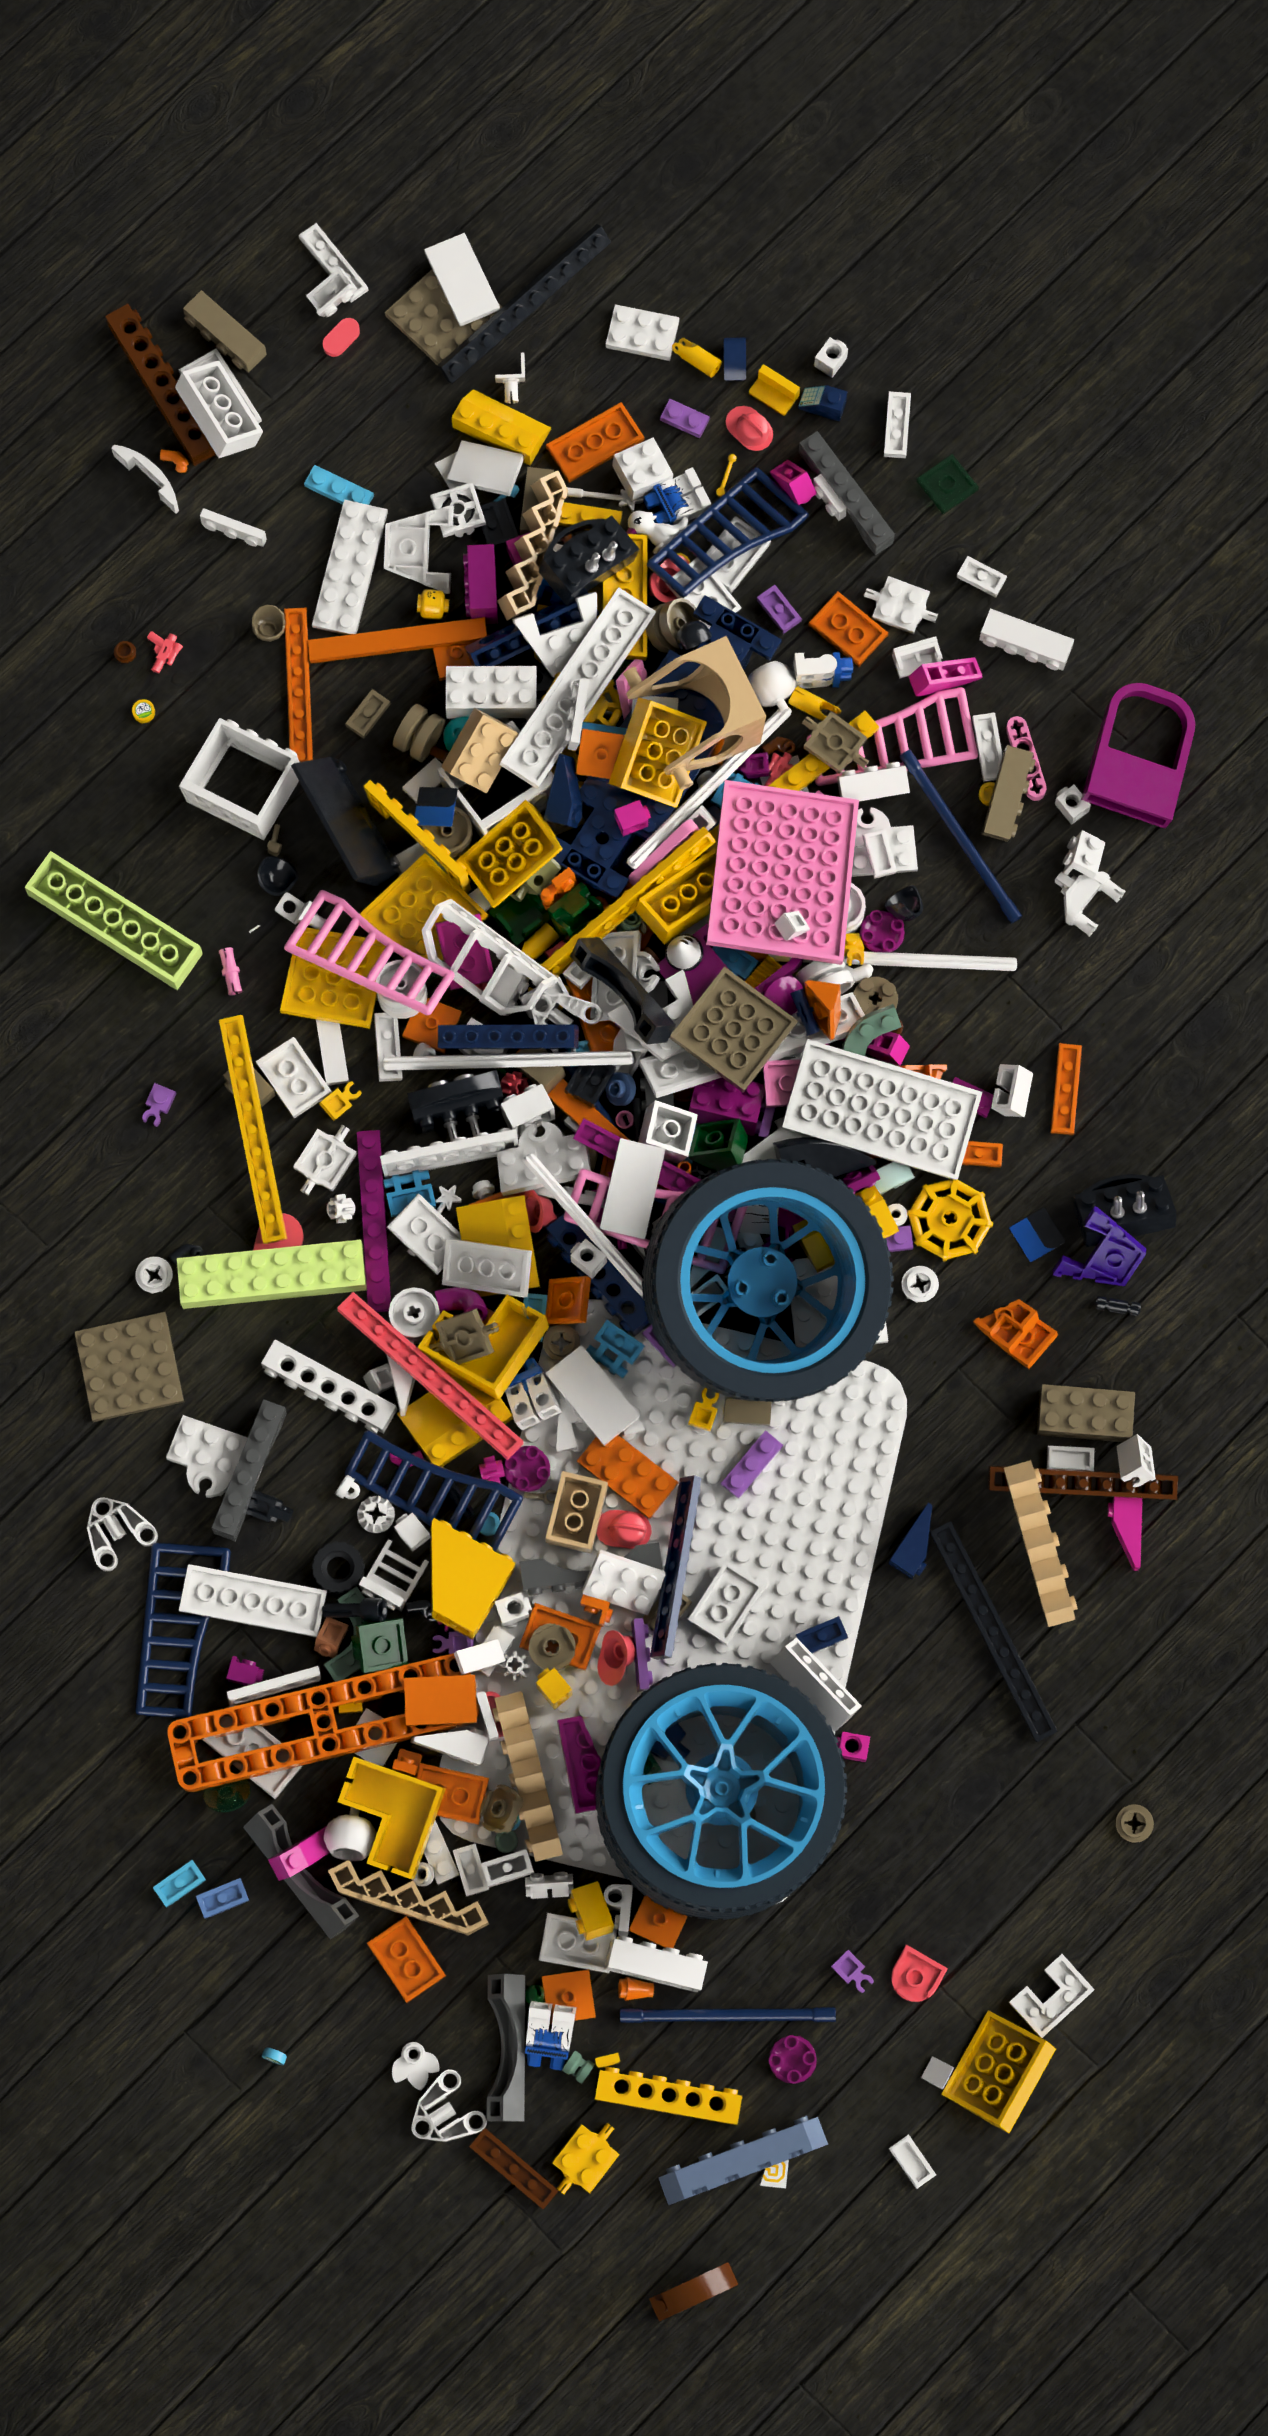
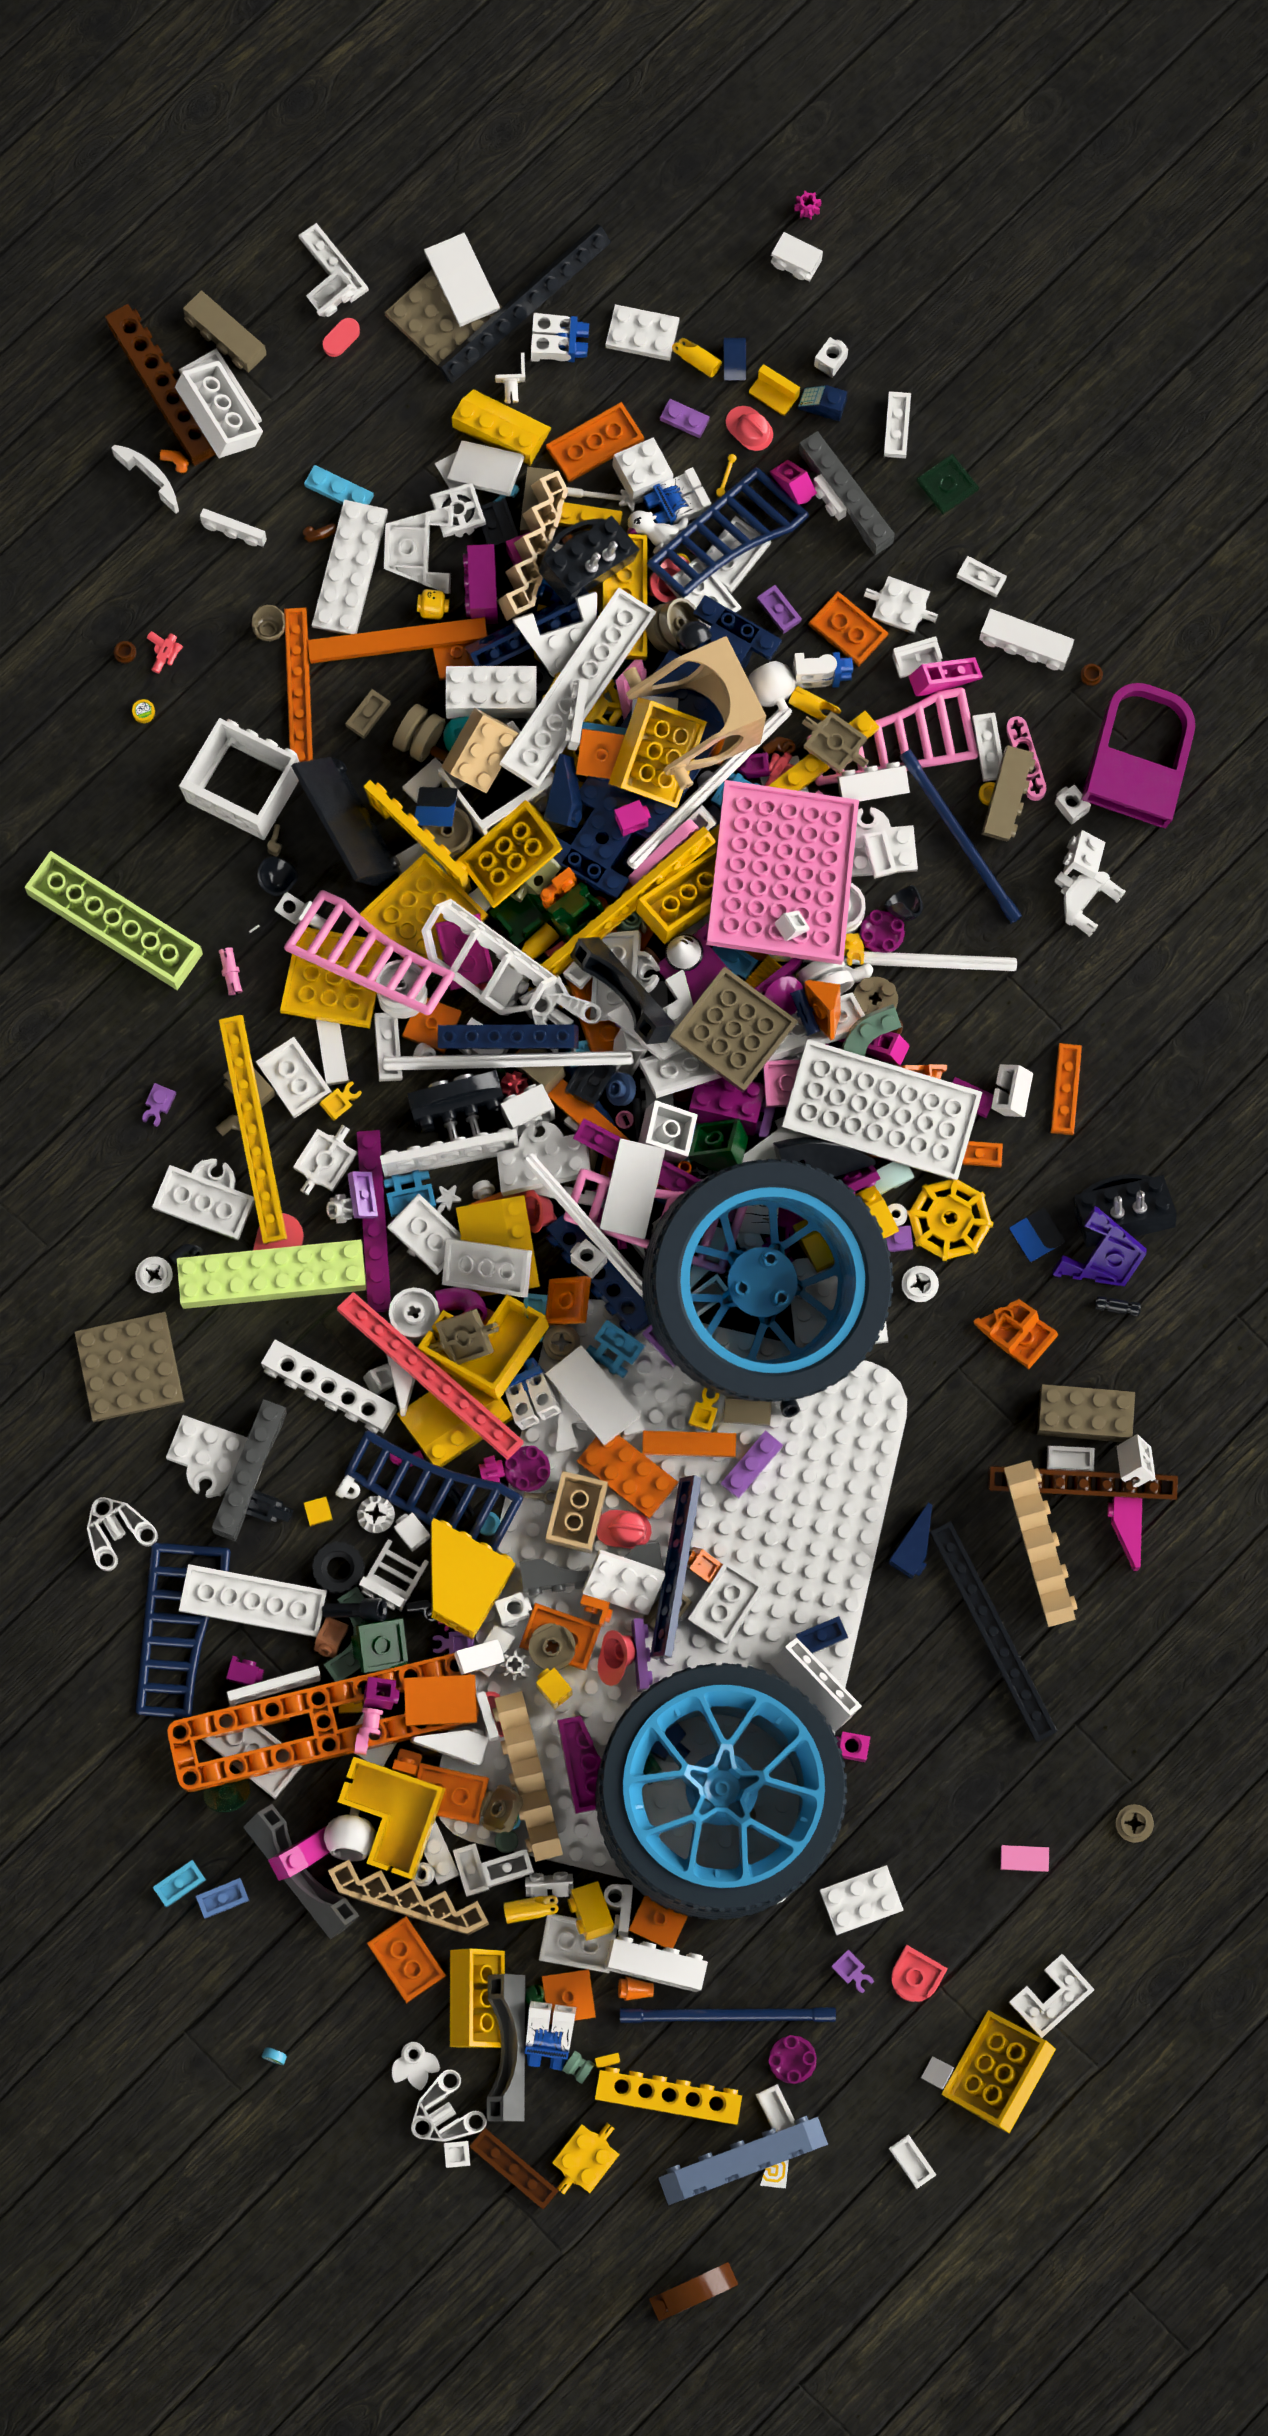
none -> white plate [152,1159,255,1241]
none -> dark tan arm [216,1115,241,1136]
none -> reddish brown arm [303,523,337,542]
none -> yellow tile [304,1497,333,1526]
none -> medium lavender plate [348,1171,378,1219]
none -> bright pink connector [354,1708,383,1756]
none -> magenta brick [363,1677,399,1710]
none -> white plate [444,2141,470,2168]
none -> yellow slope [450,1949,505,2048]
none -> yellow piece [504,1895,559,1924]
none -> white hips [531,313,589,362]
none -> orange tile [642,1431,736,1457]
none -> orange bracket [687,1547,723,1584]
none -> white tile [756,2084,795,2132]
none -> white brick [771,232,823,282]
none -> black hinge [780,1400,800,1417]
none -> dark pink gear [794,191,821,220]
none -> white plate [820,1865,903,1936]
none -> bright pink tile [1000,1845,1049,1872]
none -> reddish brown plate [1080,664,1103,686]

